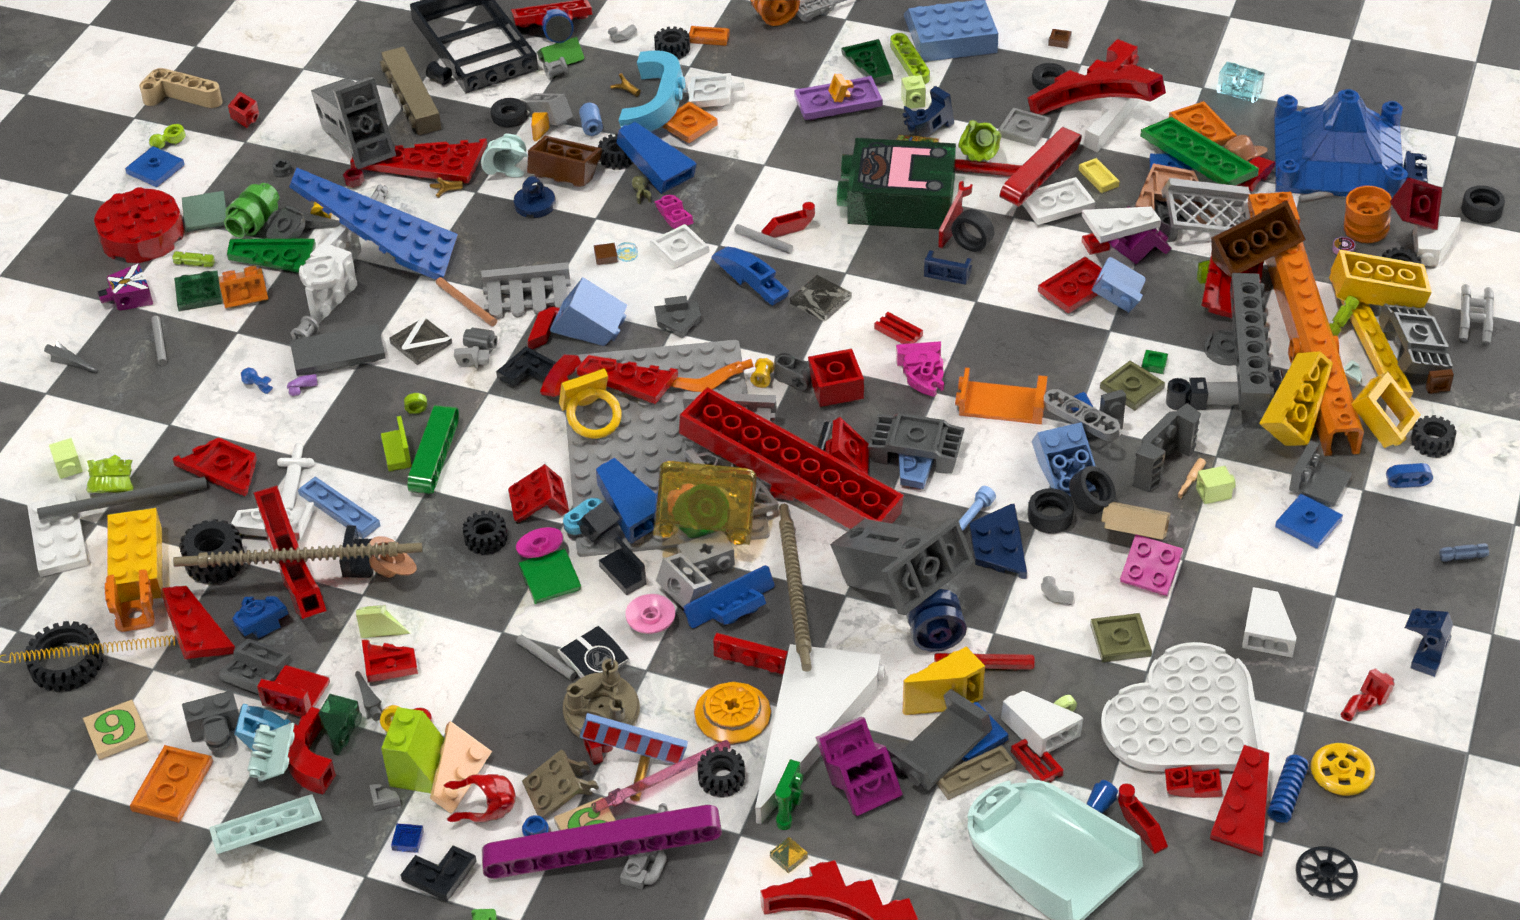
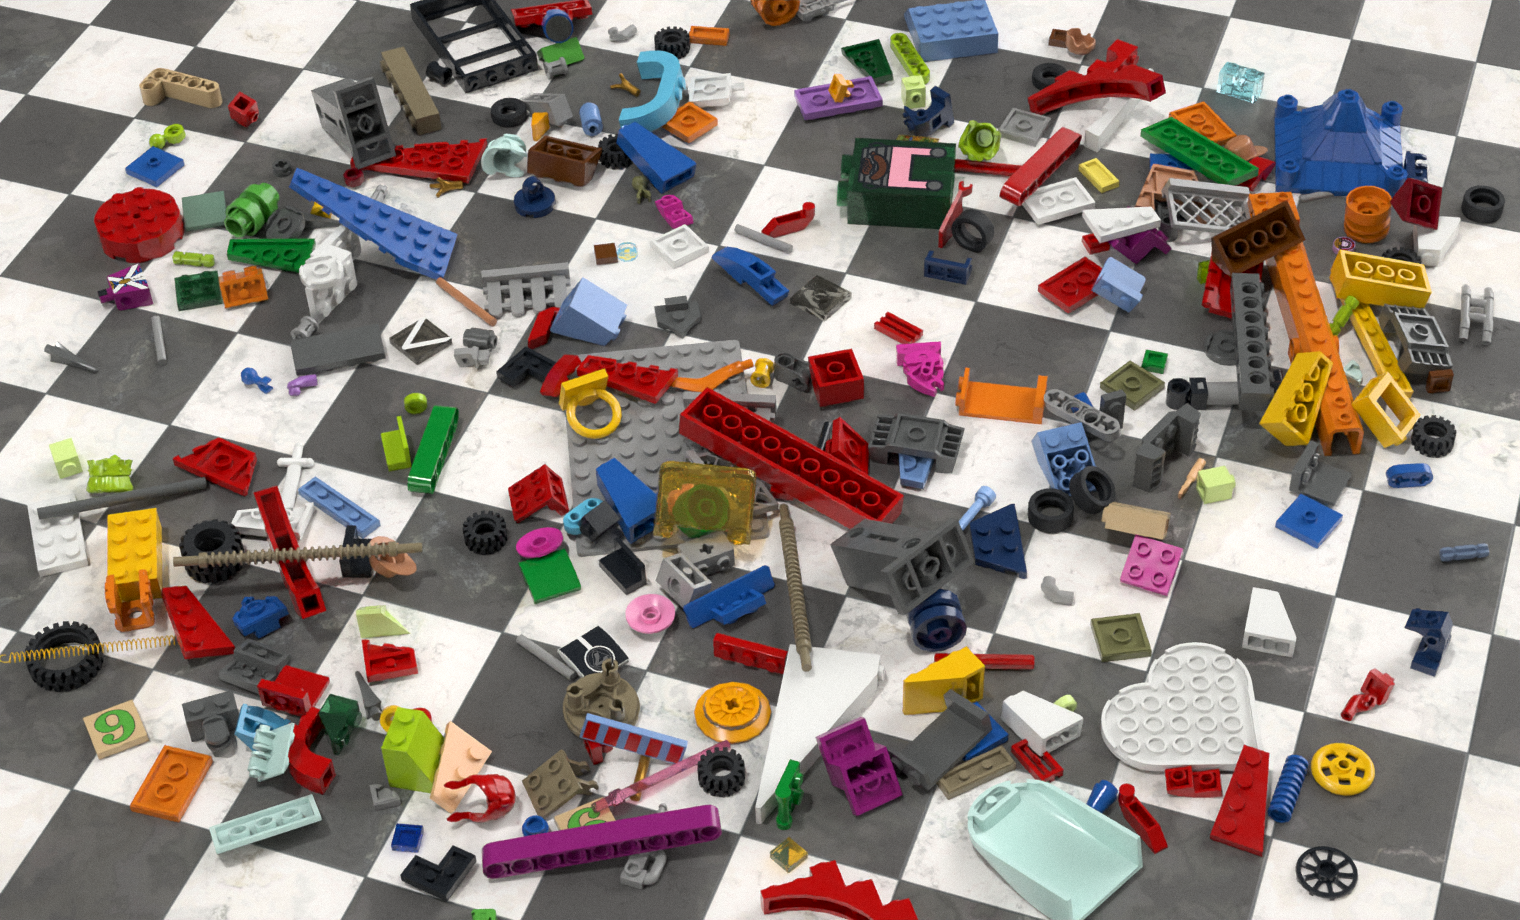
none -> nougat hair [1065,28,1096,55]

